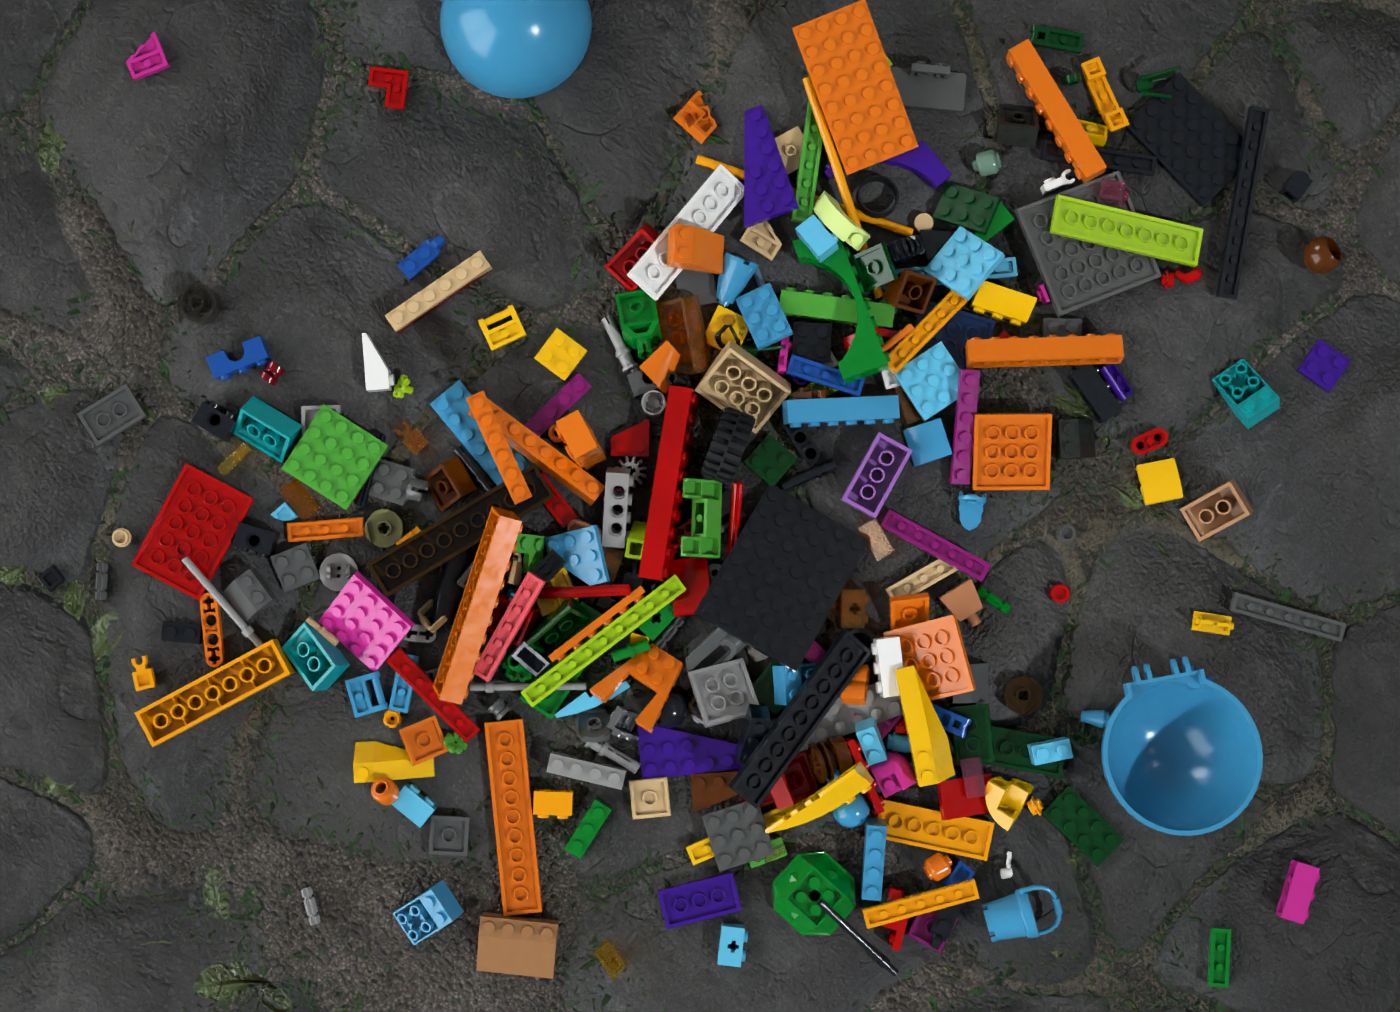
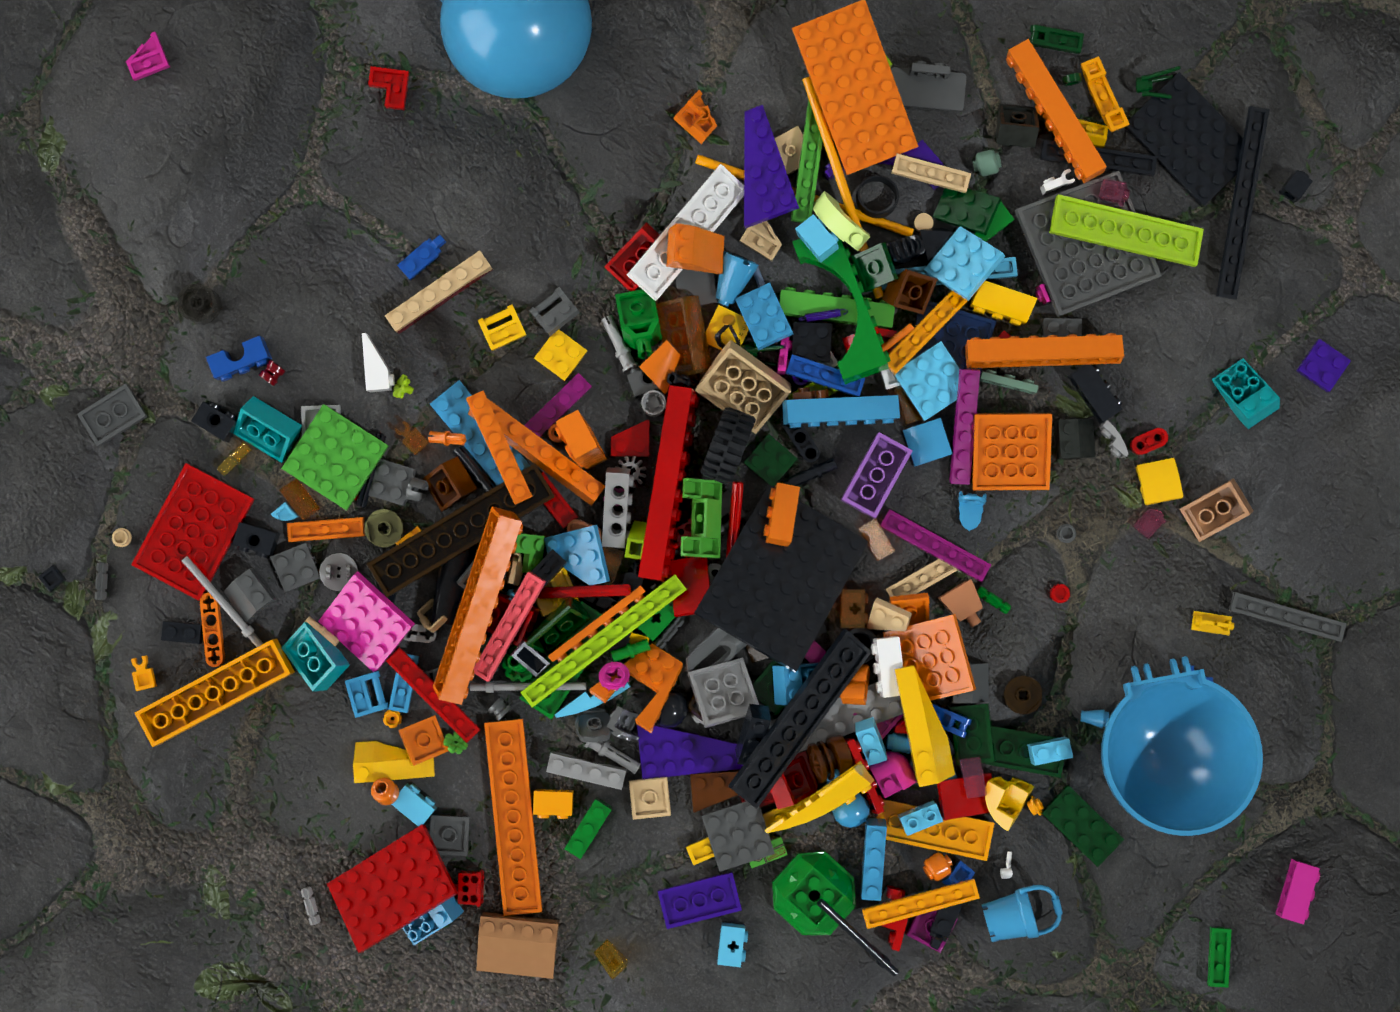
dark purple plate [1099,364,1134,401] -> none
red plate [1160,270,1174,289] -> none
red arm [1174,267,1202,284] -> none
reddish brown helmet [1303,236,1342,274] -> none
none -> red plate [327,824,458,953]
none -> orange axle [428,431,467,446]
none -> red piece [454,870,484,907]
none -> dark grey plate [529,286,580,336]
none -> dark pink gear [599,662,630,691]
none -> orange brick [763,483,800,547]
none -> dark purple piece [799,309,848,322]
none -> tan wing [867,598,912,631]
none -> tan plate [891,154,971,193]
none -> medium azure brick [898,801,943,836]
none -> sand green plate [980,370,1039,395]
none -> light grey slope [1099,420,1128,458]
none -> clear pink bracket [1133,509,1167,539]

